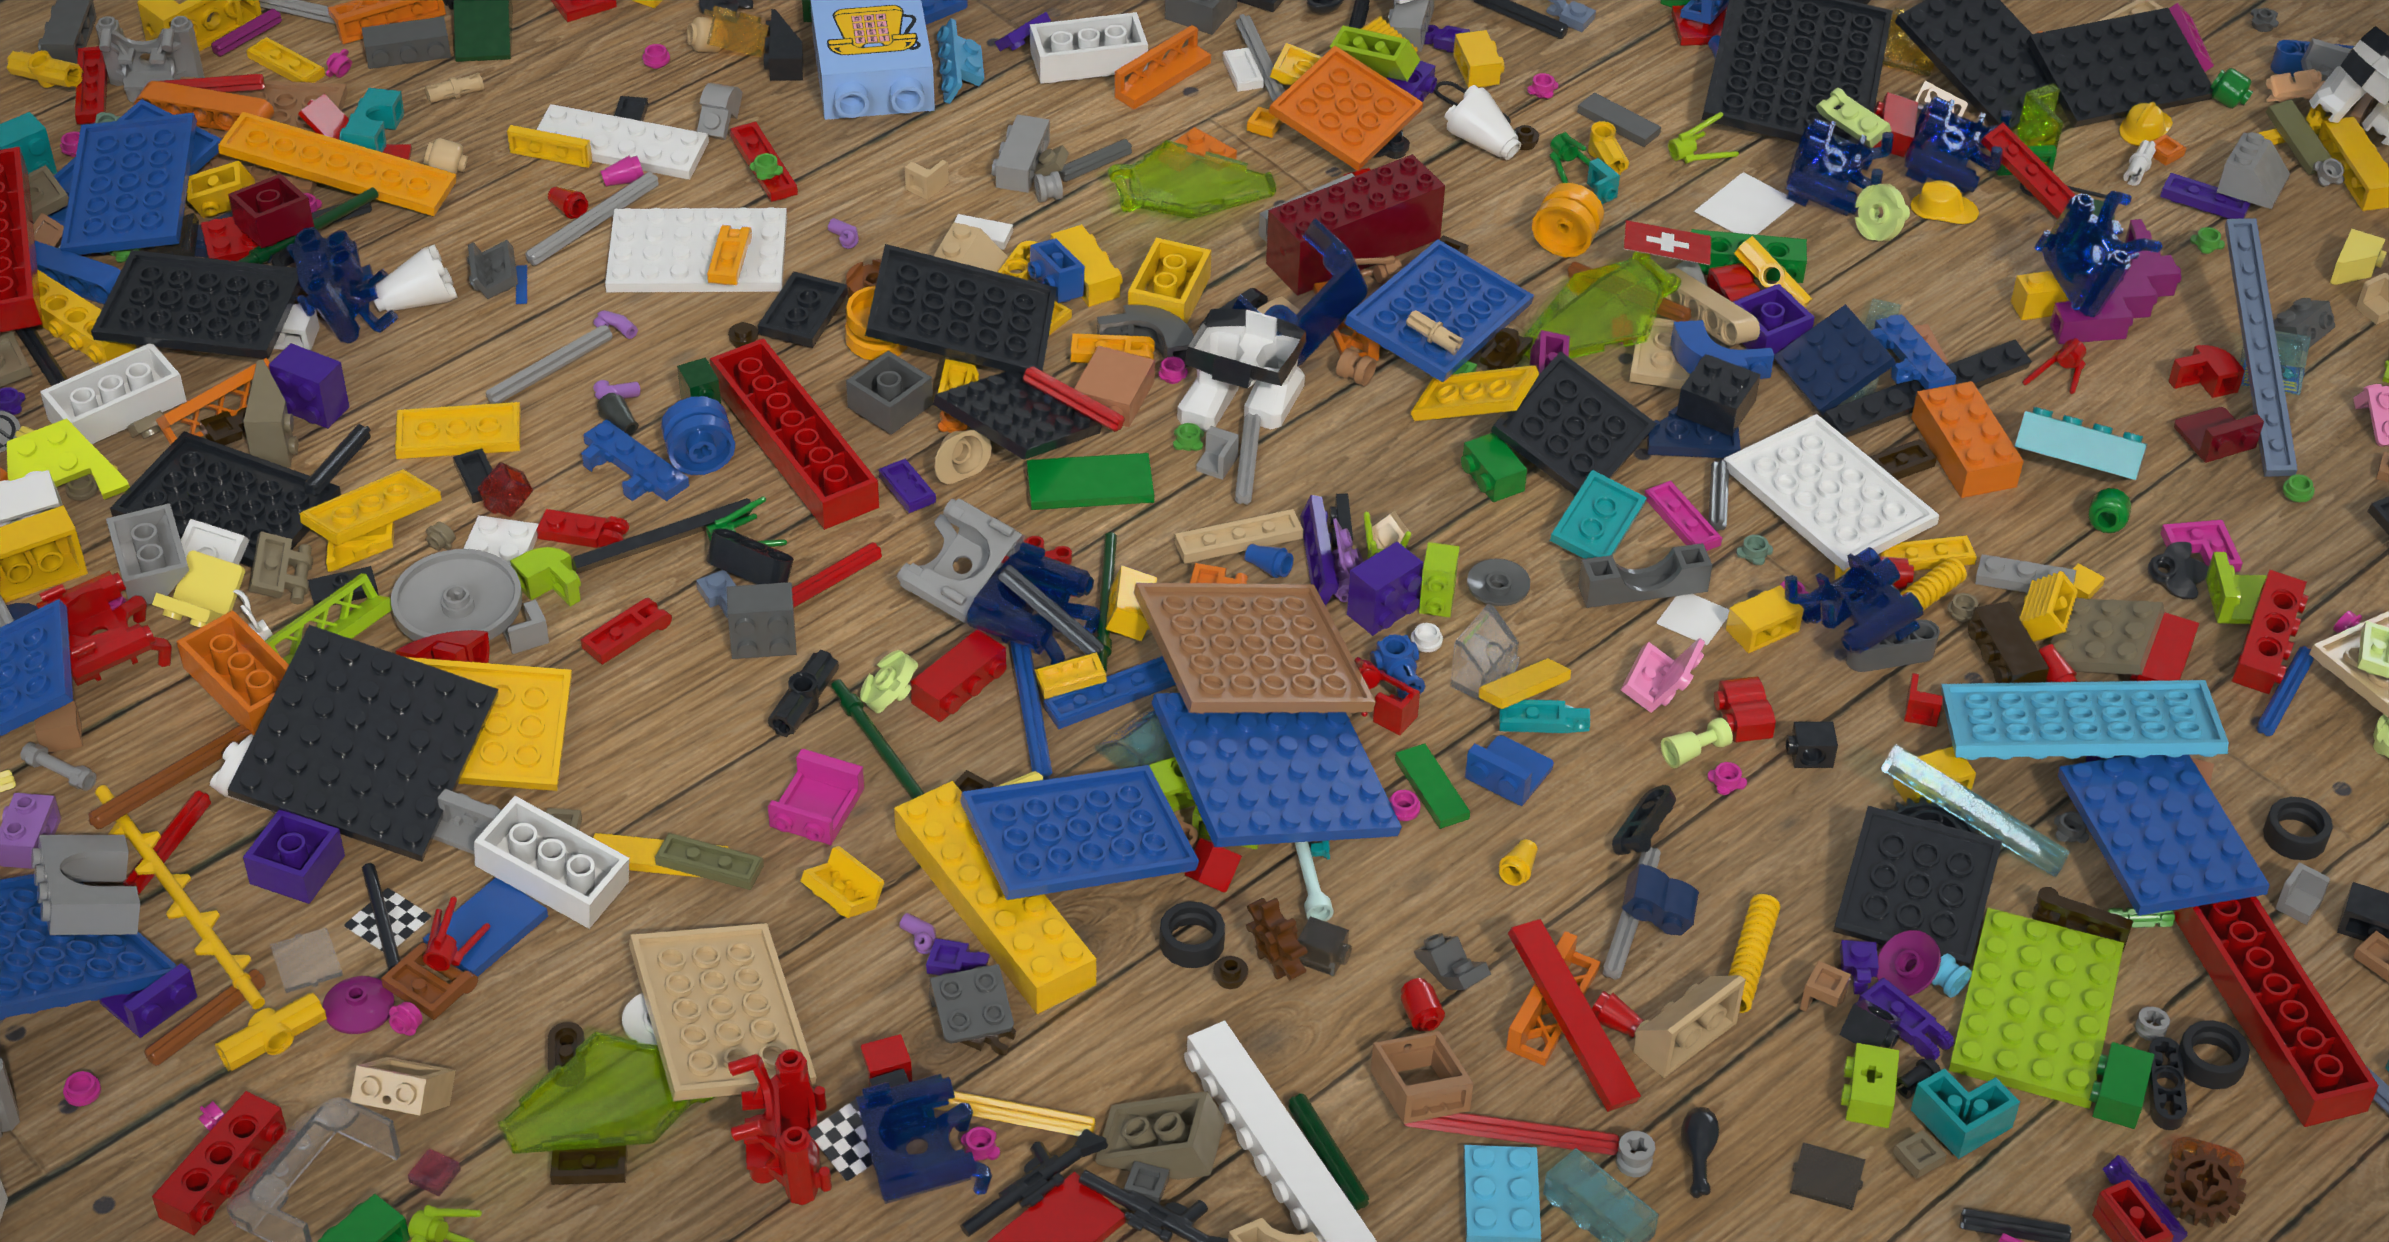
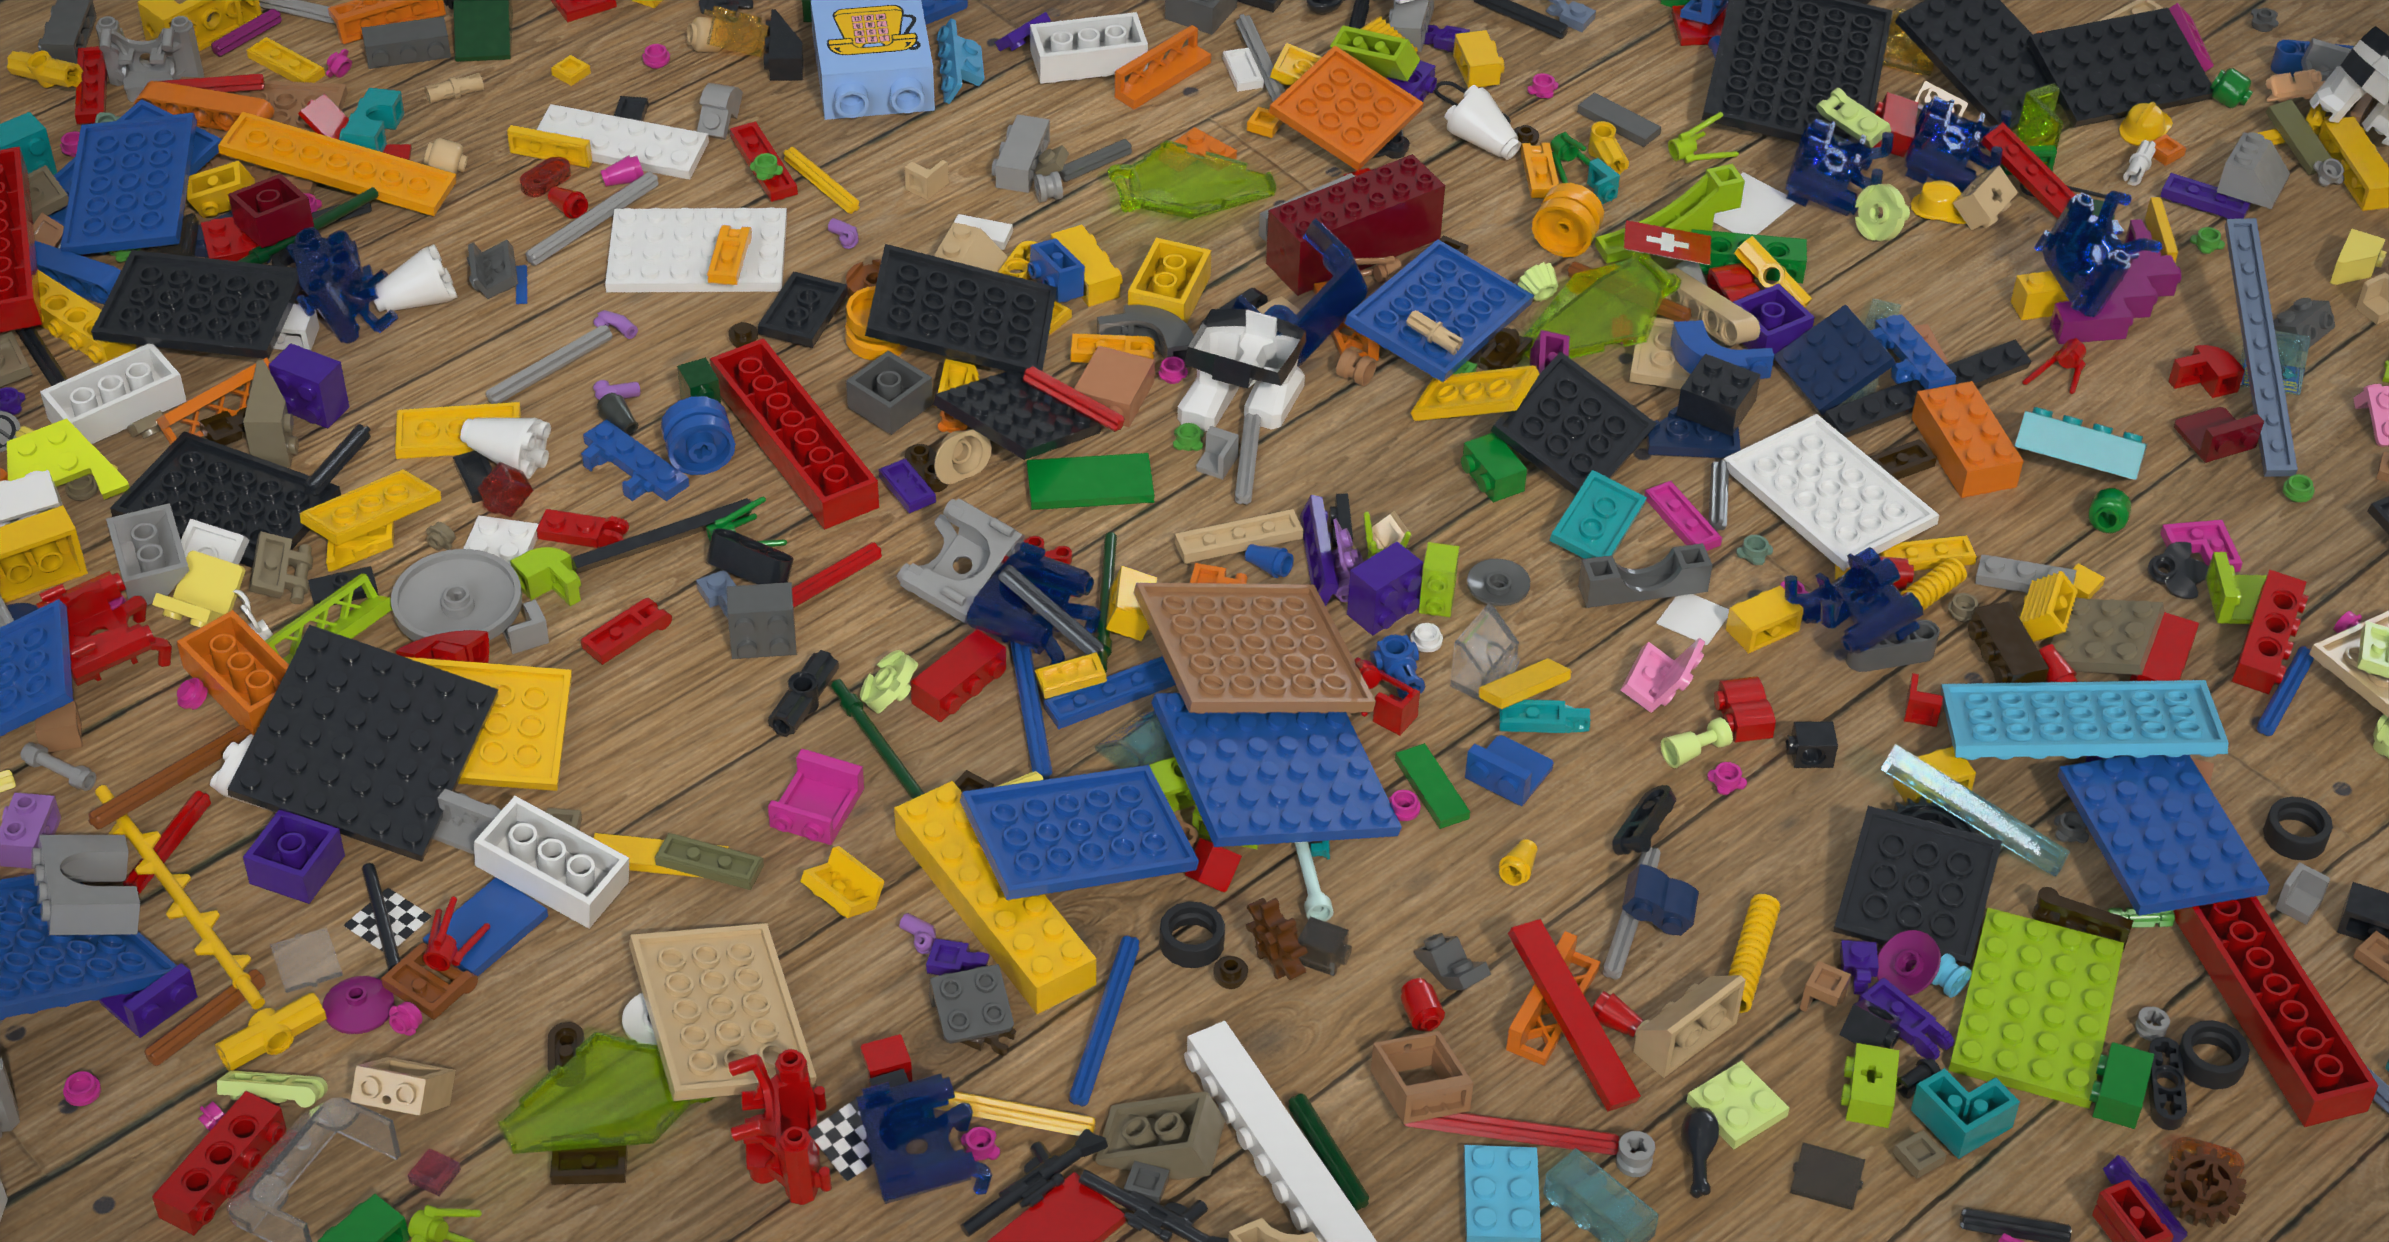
none -> dark pink plate [177,678,208,710]
none -> yellowish green plate [217,1070,328,1108]
none -> white cone [461,418,551,479]
none -> clear red plate [520,157,571,198]
none -> yellow tile [551,55,591,86]
none -> yellow axle [783,147,860,214]
none -> dark brown plate [905,444,949,493]
none -> blue axle [1070,935,1140,1107]
none -> yellowish green piece [1518,262,1558,302]
none -> light orange plate [1520,142,1559,198]
none -> lime arch [1595,163,1745,263]
none -> yellowish green plate [1686,1060,1789,1149]
none -> tan brick [1953,165,2018,230]
none -> yellow tile [2145,197,2178,263]

